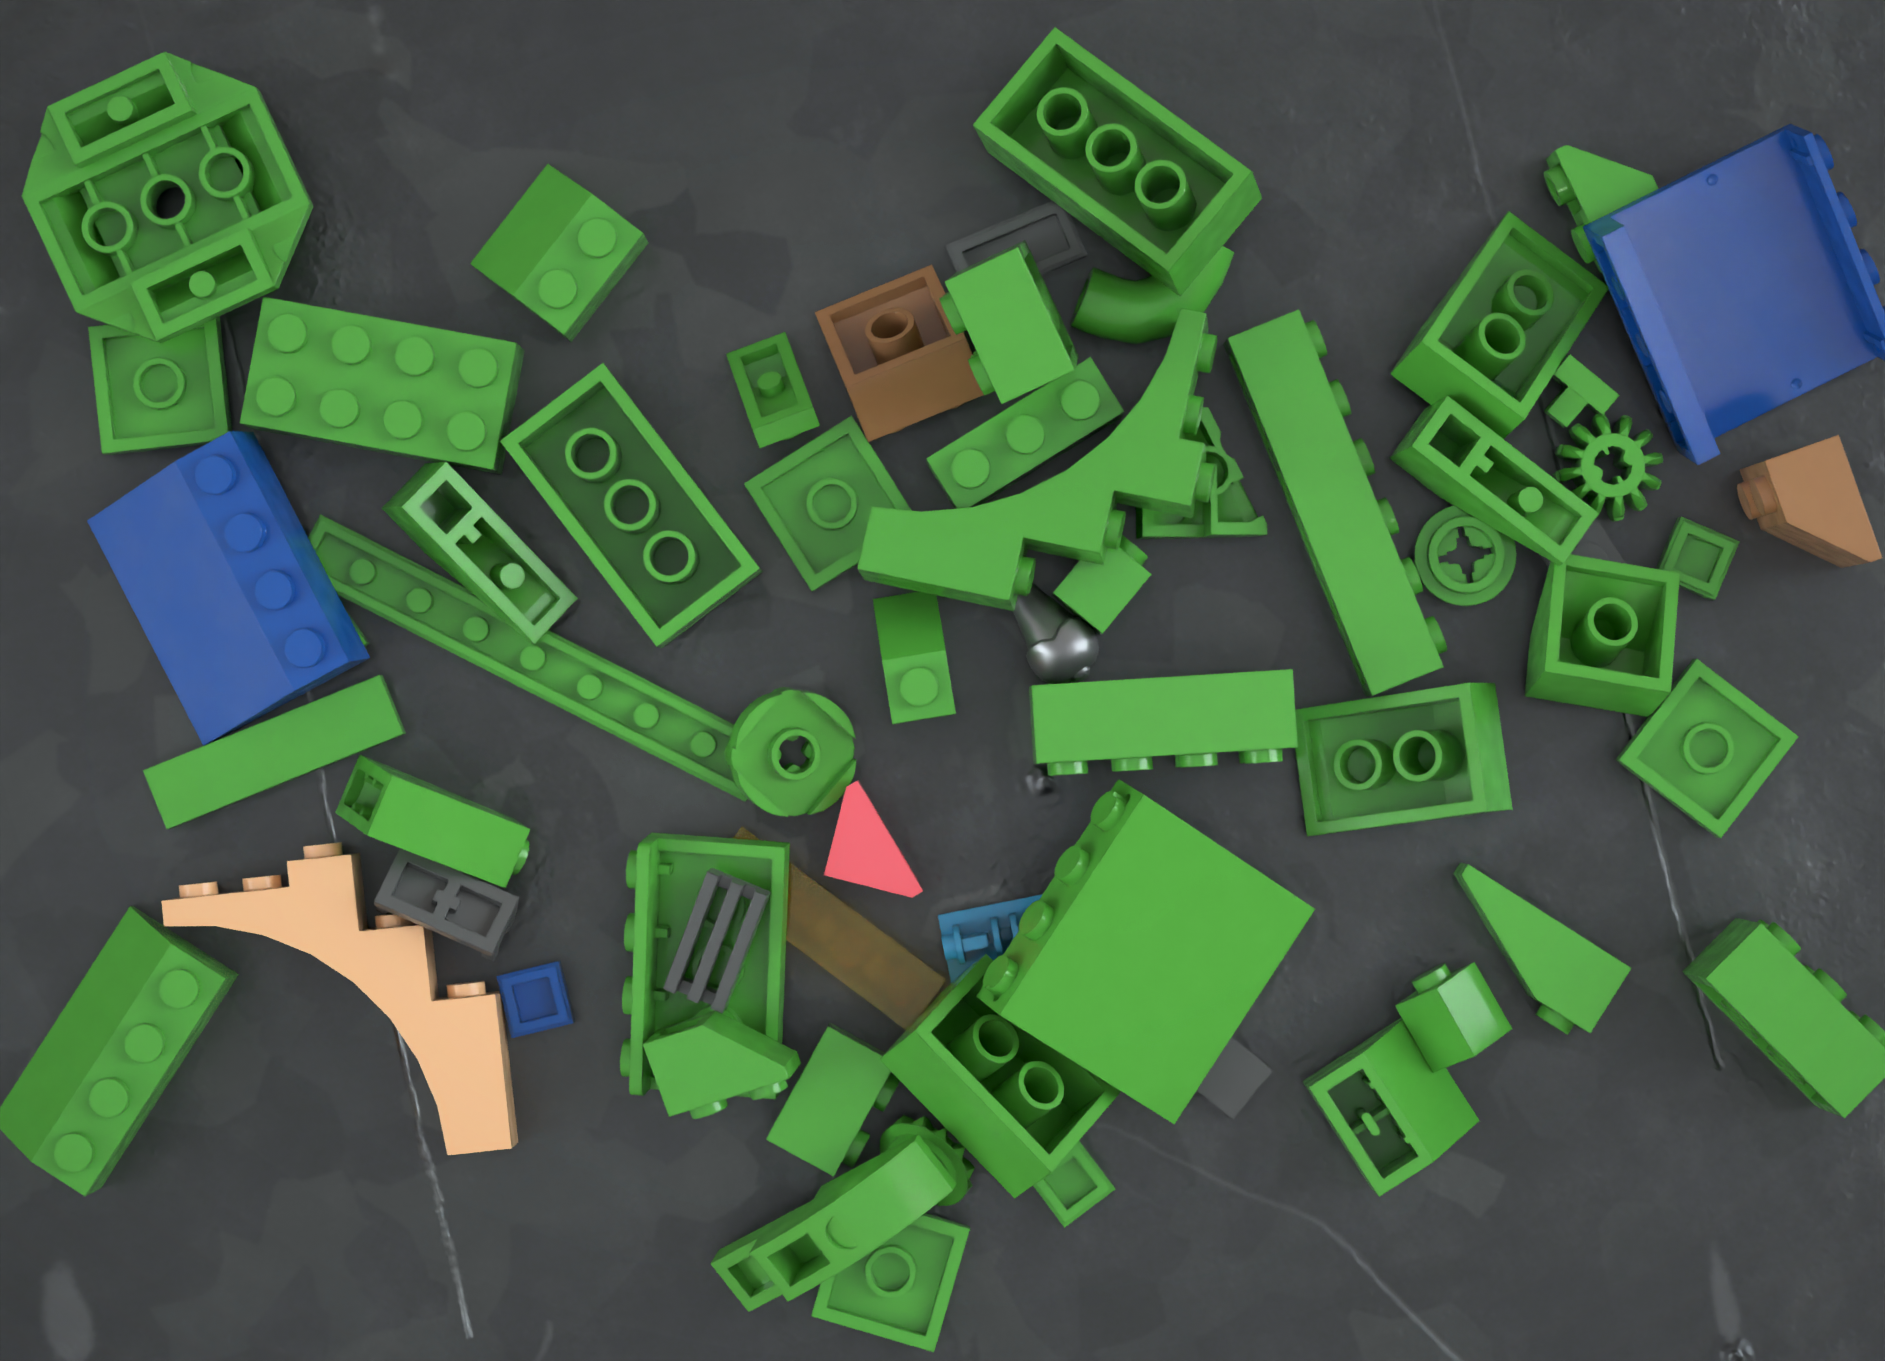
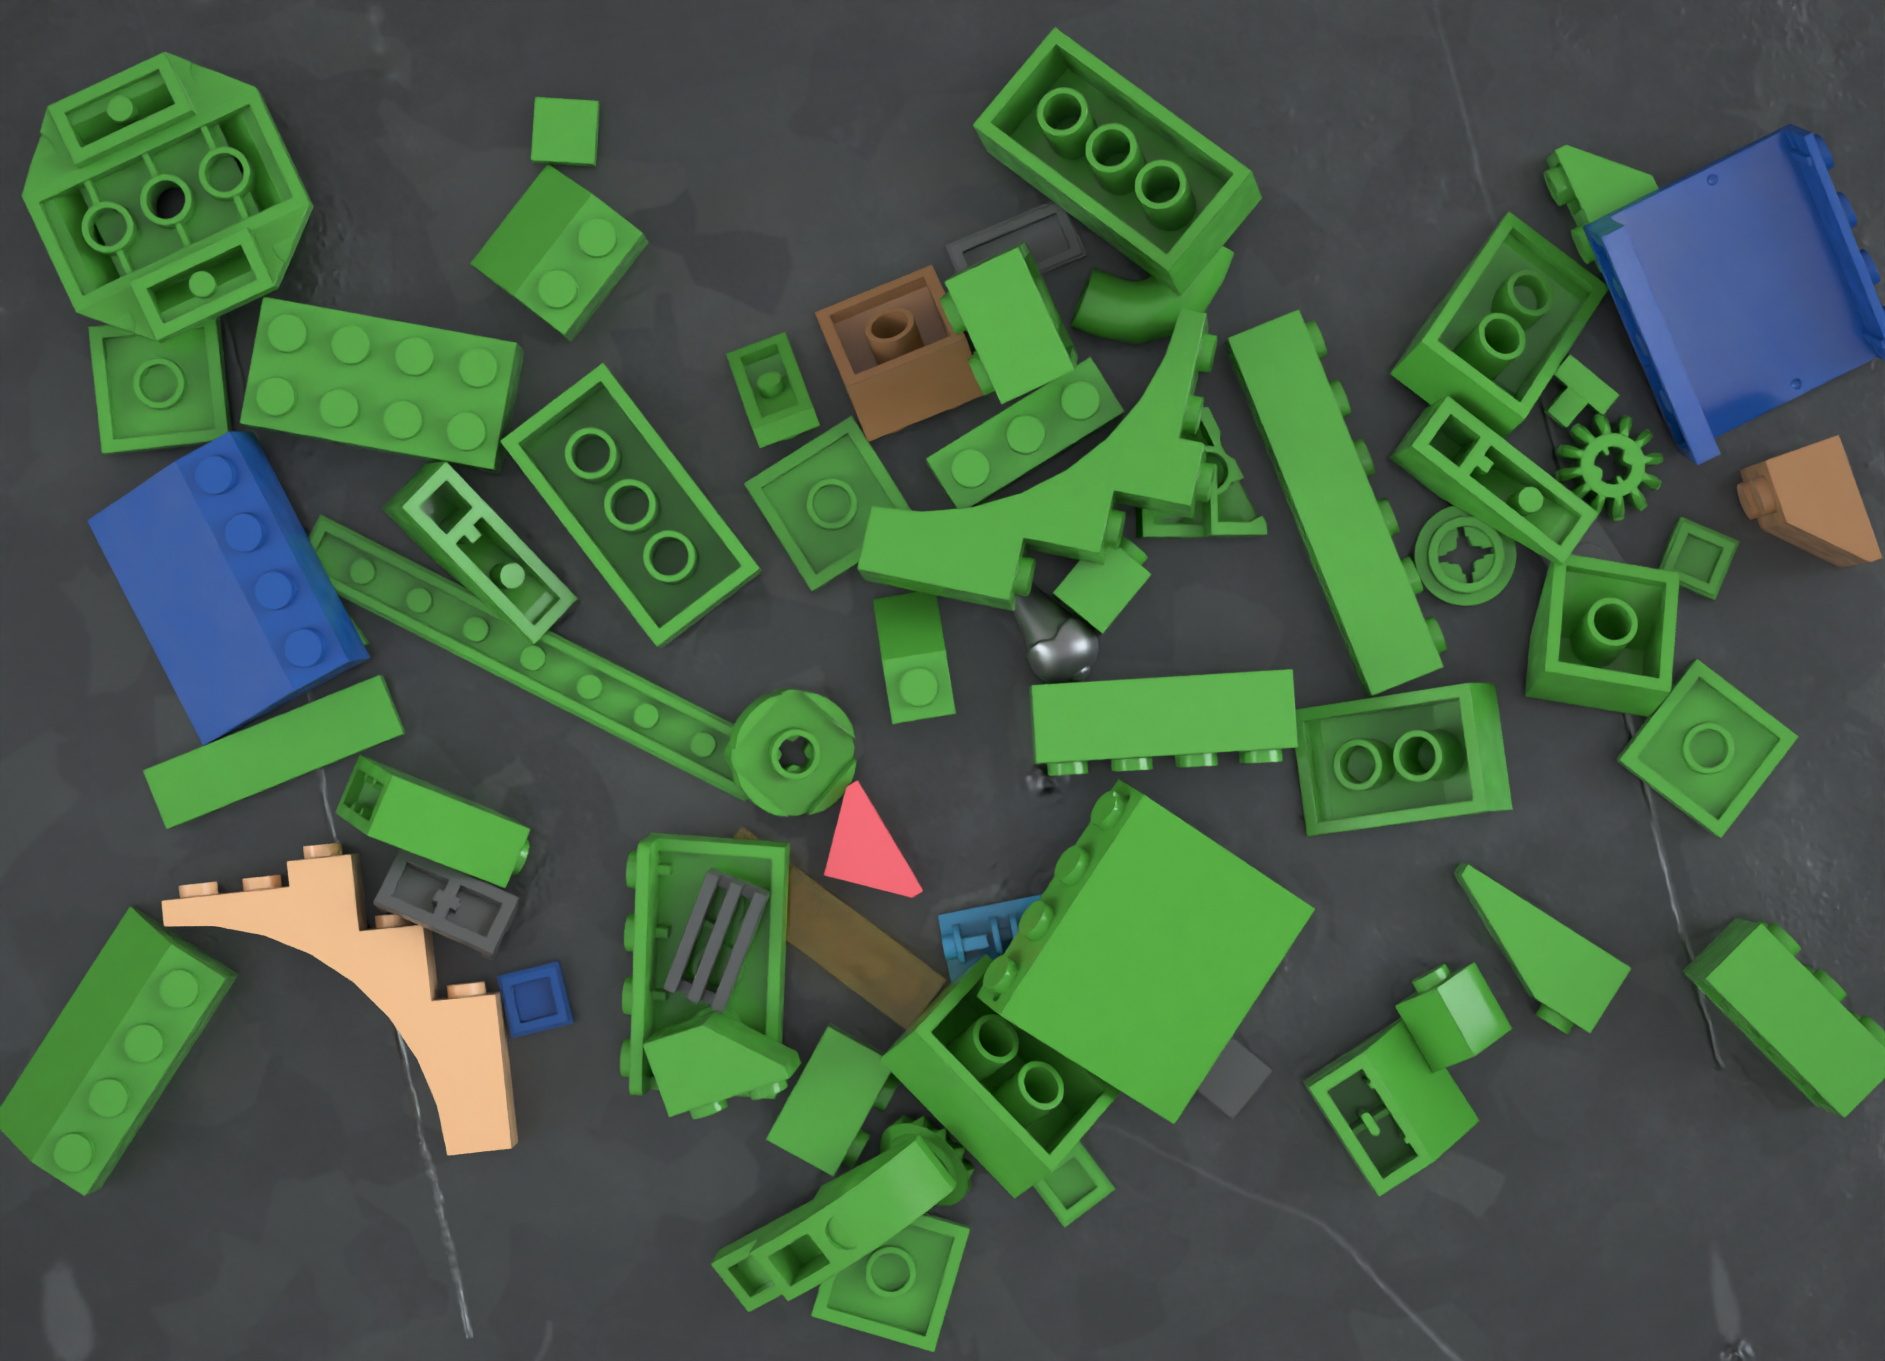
none -> bright green tile [531,97,600,167]

